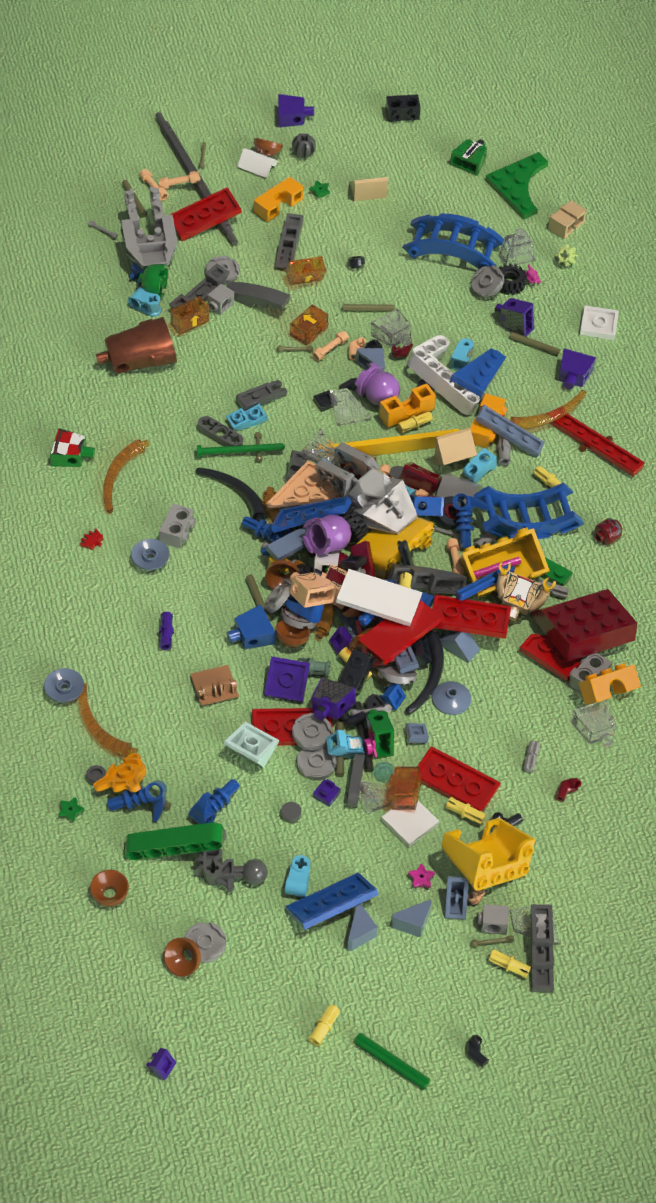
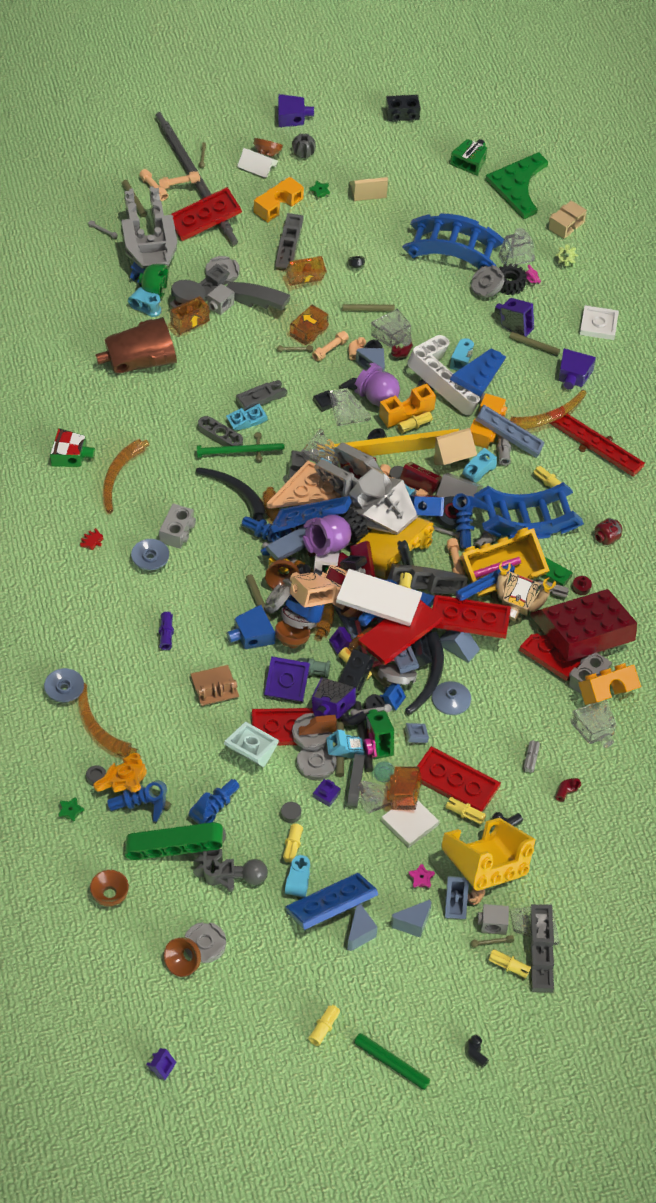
none -> dark grey tile [171,280,206,305]
none -> light yellow axle [283,824,303,863]
none -> dark orange tile [298,715,337,736]
none -> black tile [368,428,387,440]
none -> dark red tile [572,576,592,595]

